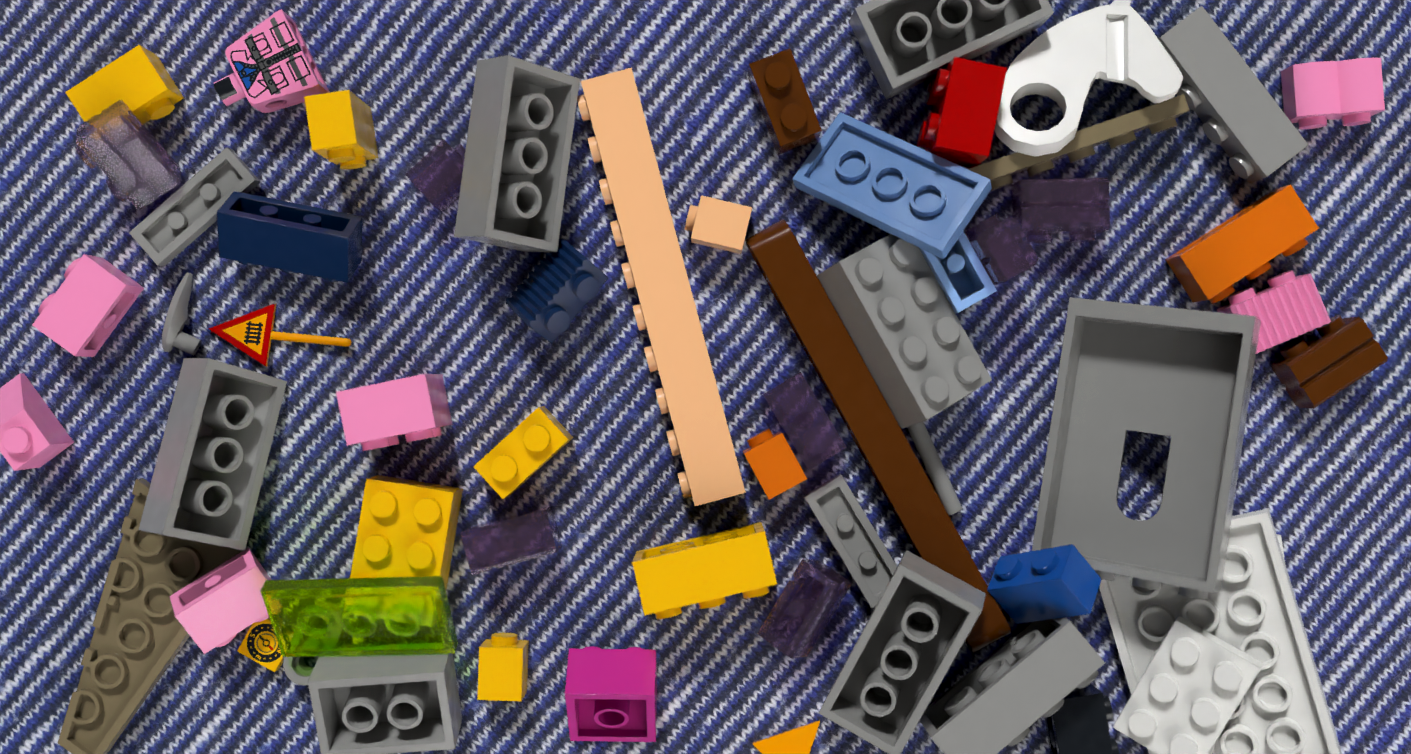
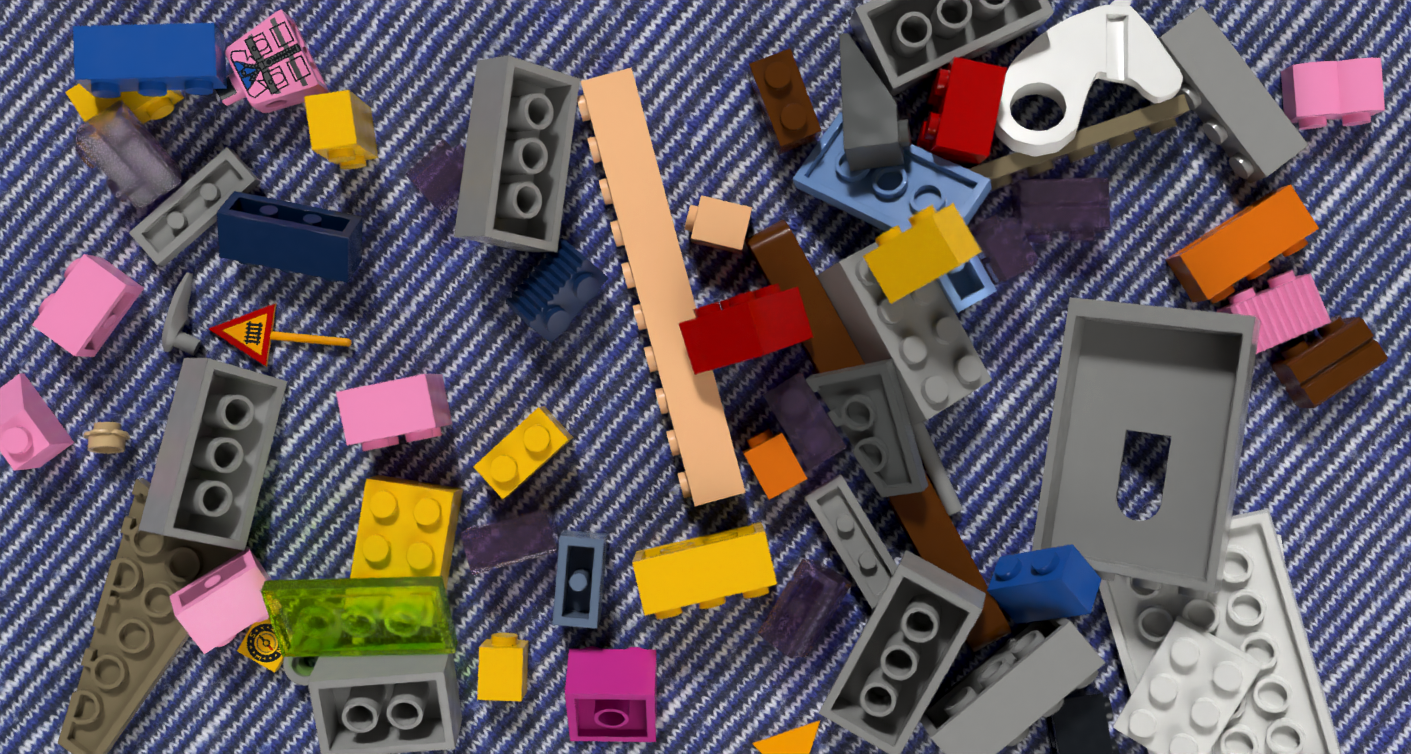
none -> blue brick [73,23,227,98]
none -> tan plate [83,422,130,454]
none -> sand blue brick [552,530,608,629]
none -> red brick [678,283,813,375]
none -> dark grey wing [806,359,928,498]
none -> dark grey slope [839,33,911,171]
none -> yellow brick [863,203,982,304]

